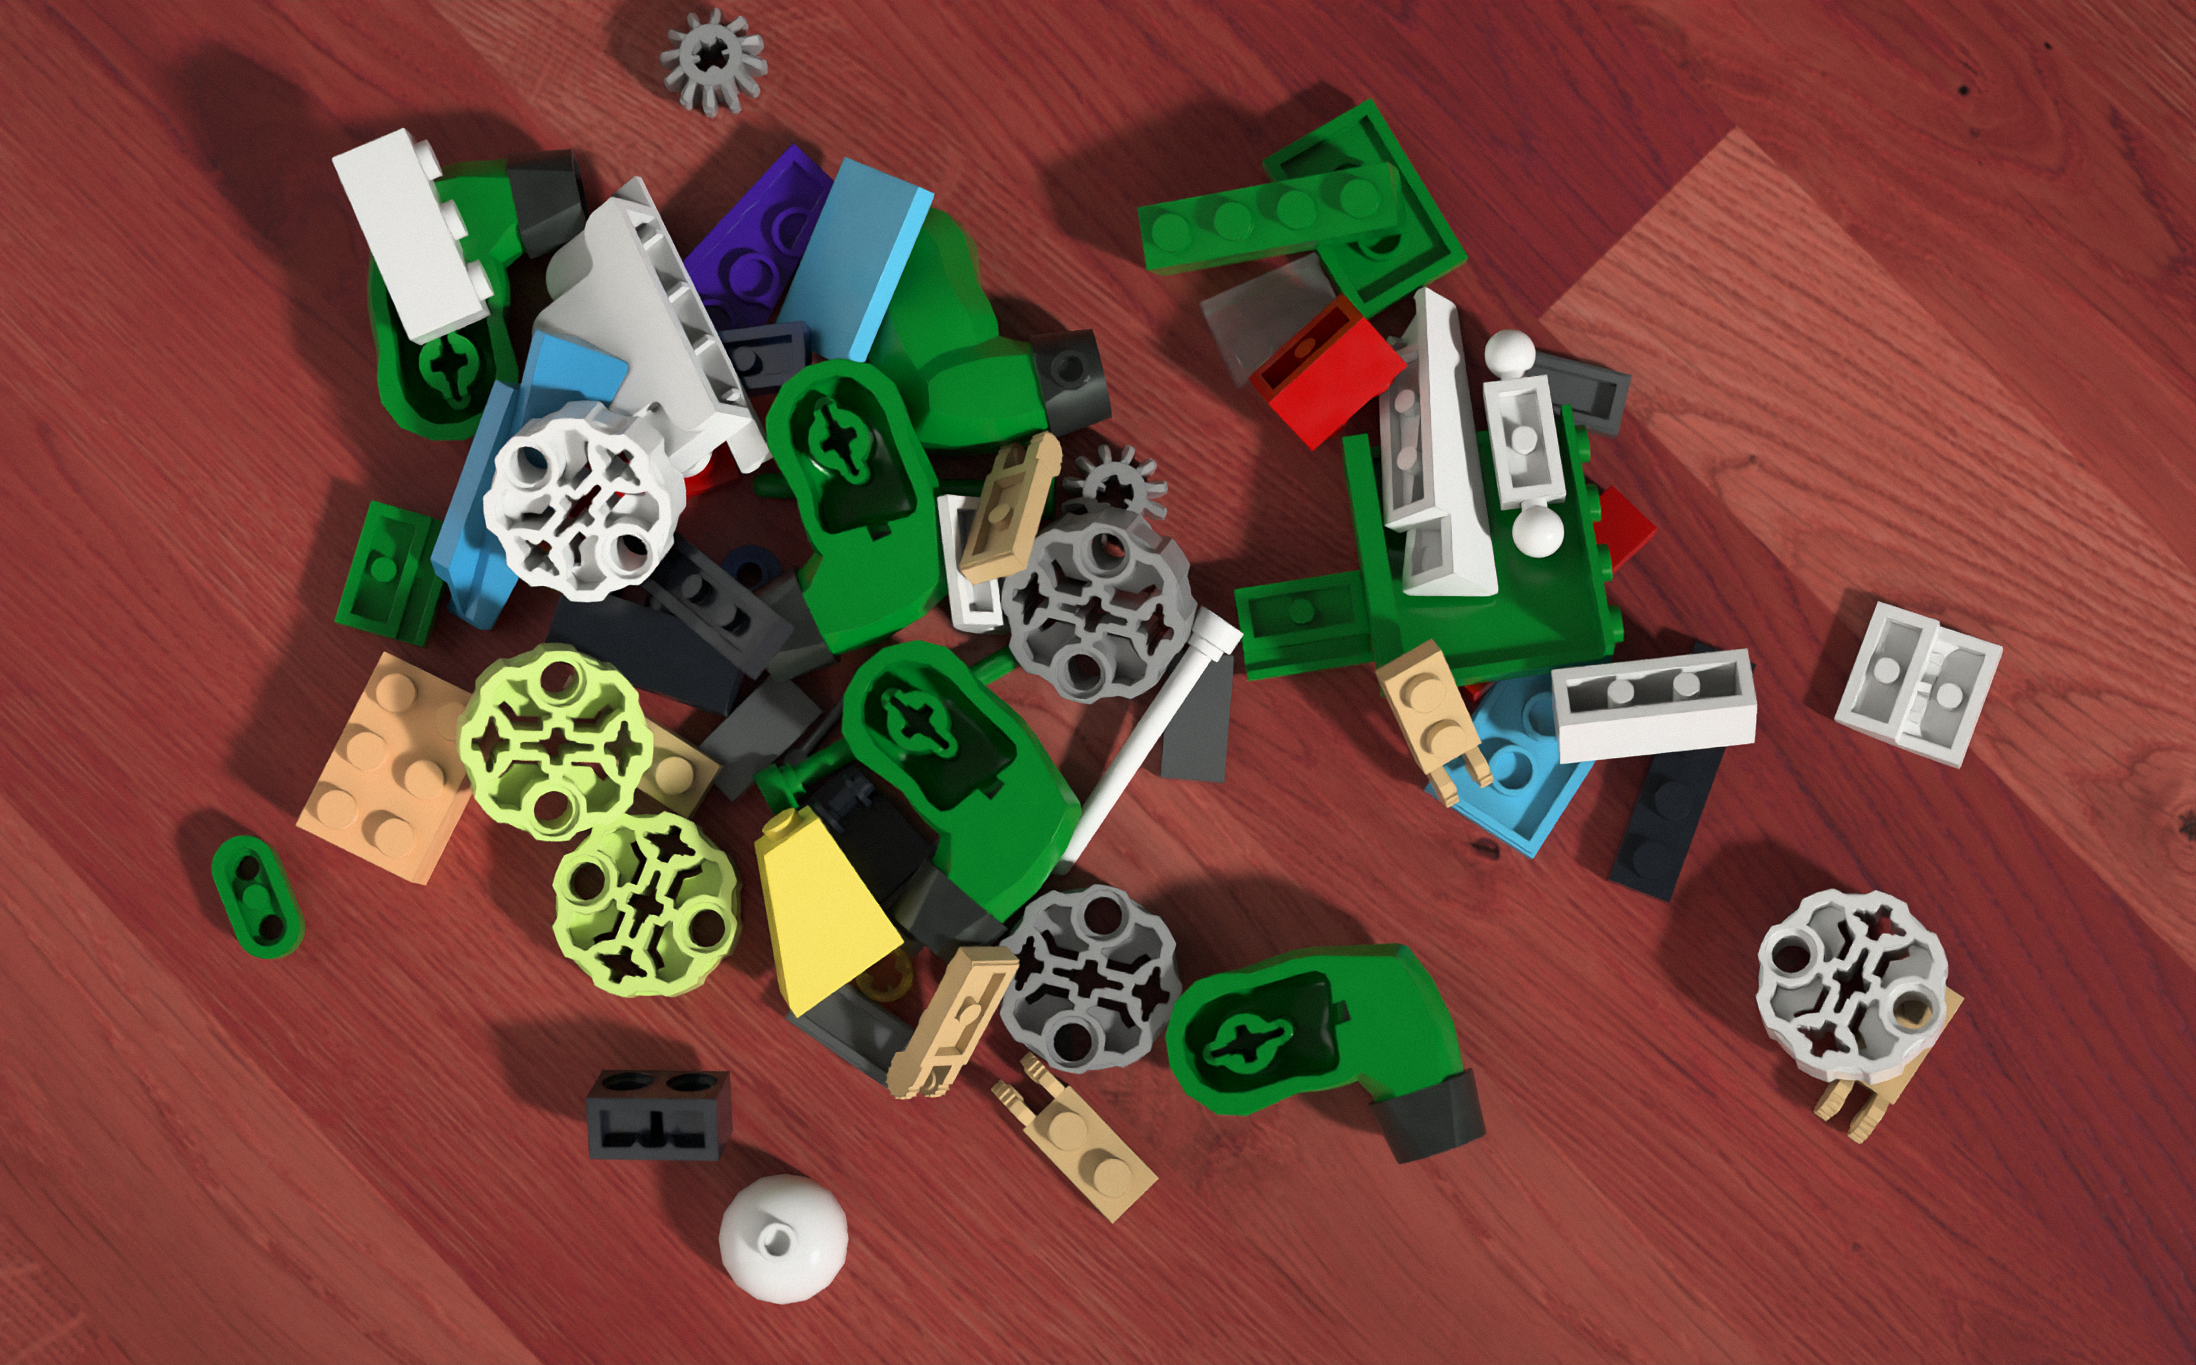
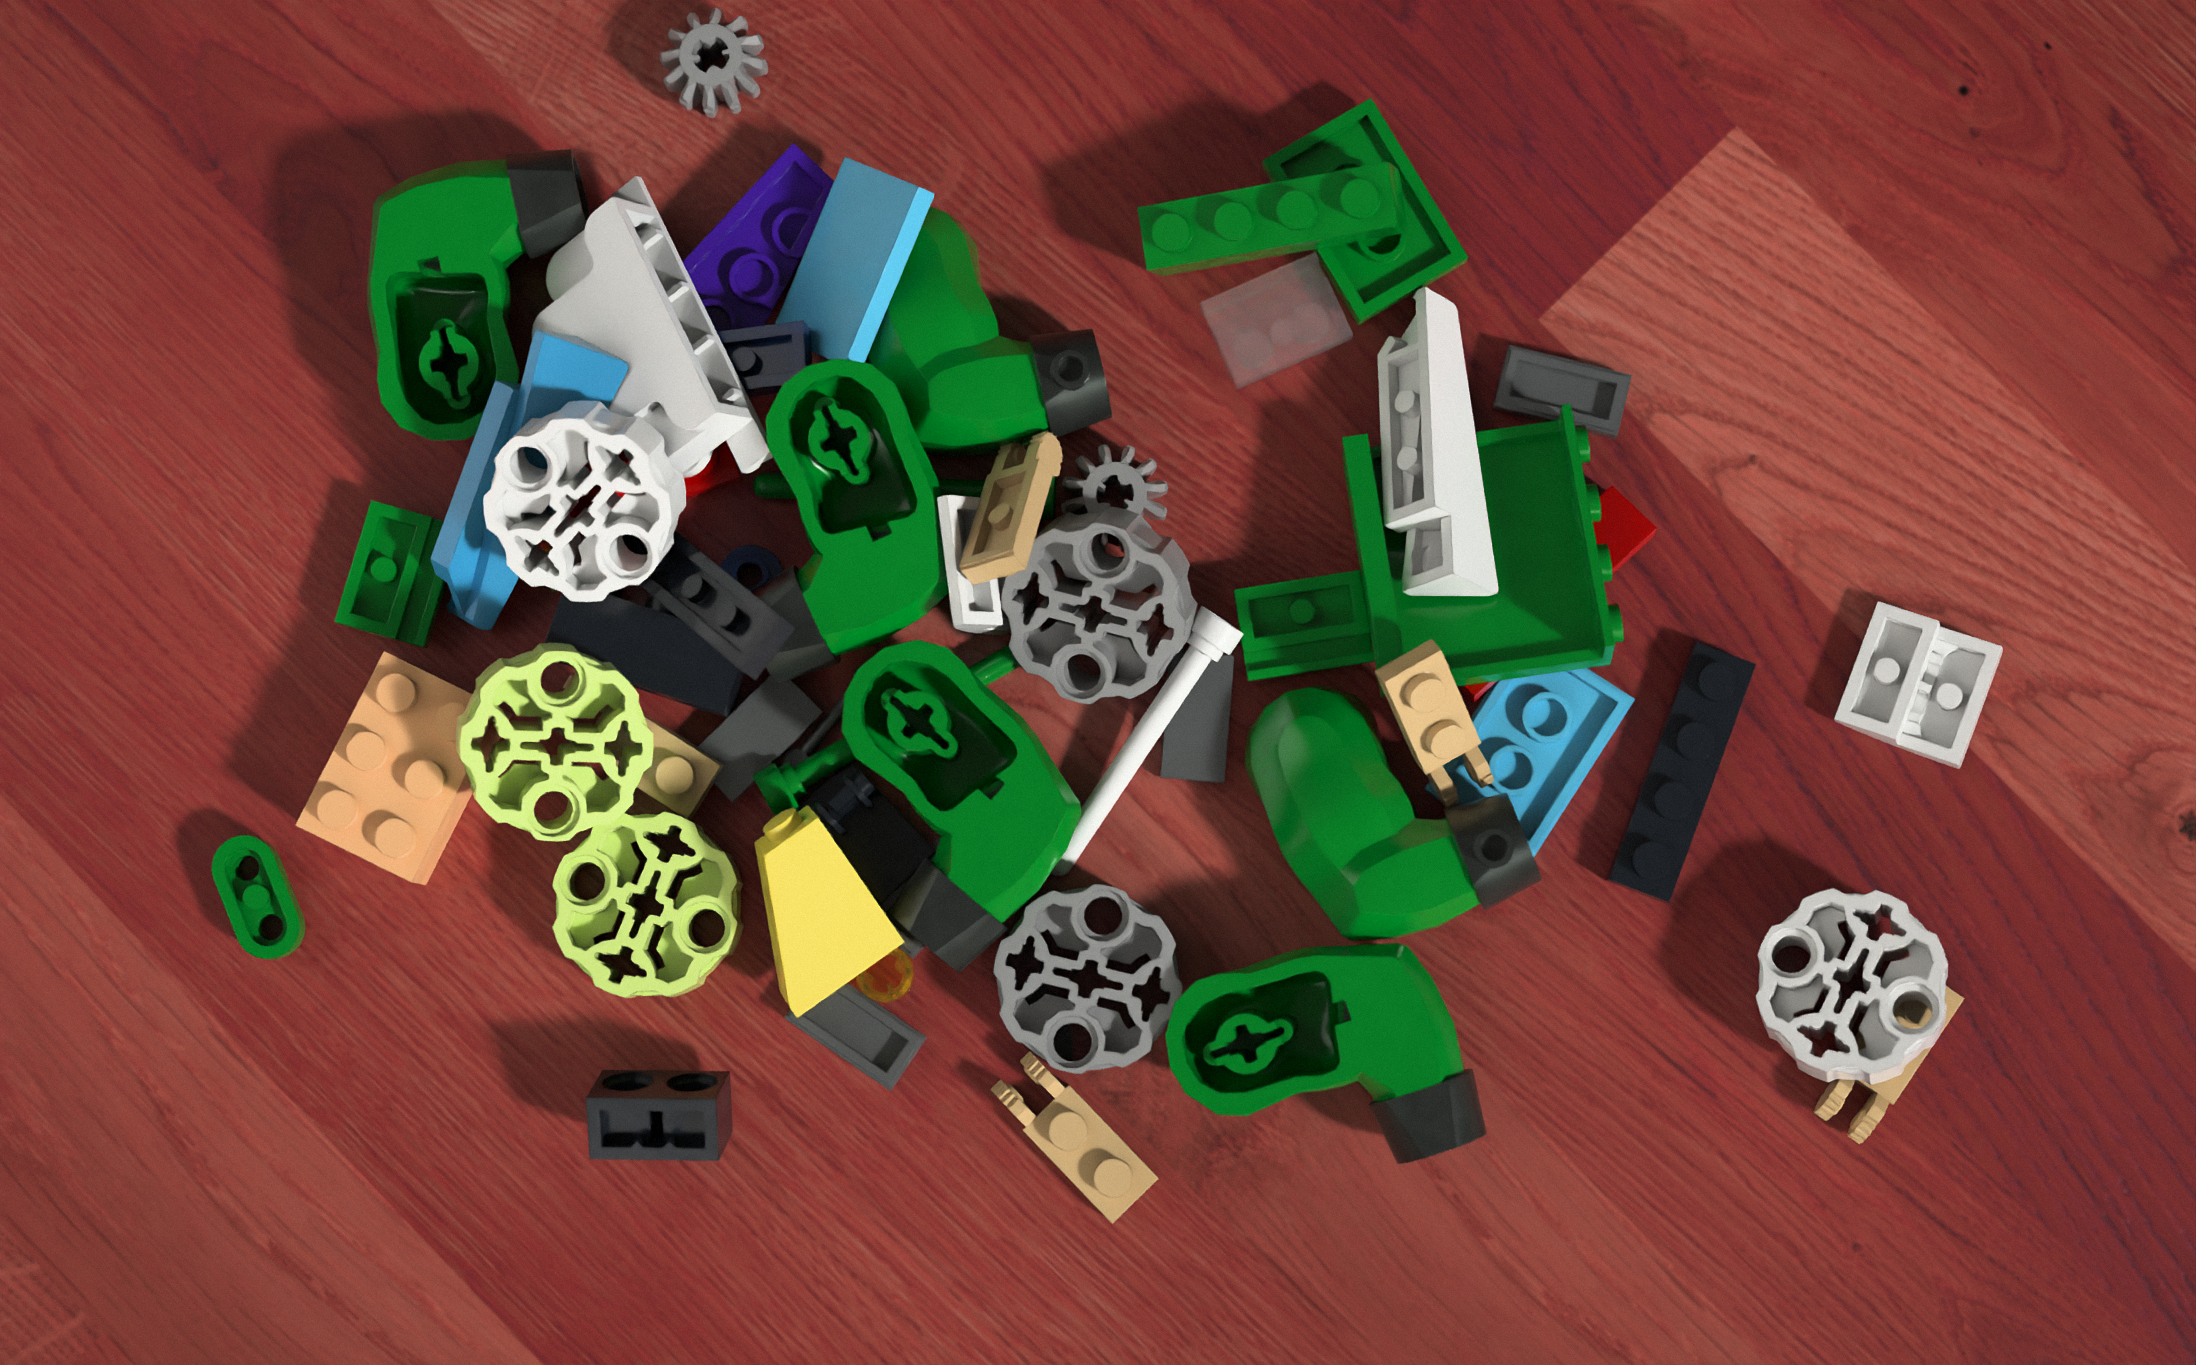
white brick [331,128,494,345] -> none
white cylinder [718,1173,849,1305] -> none
tan hinge [886,946,1020,1099] -> none
red brick [1247,293,1408,452] -> none
white plate [1483,329,1566,558] -> none
white brick [1551,648,1757,764] -> none
none -> green piece [1244,685,1542,942]

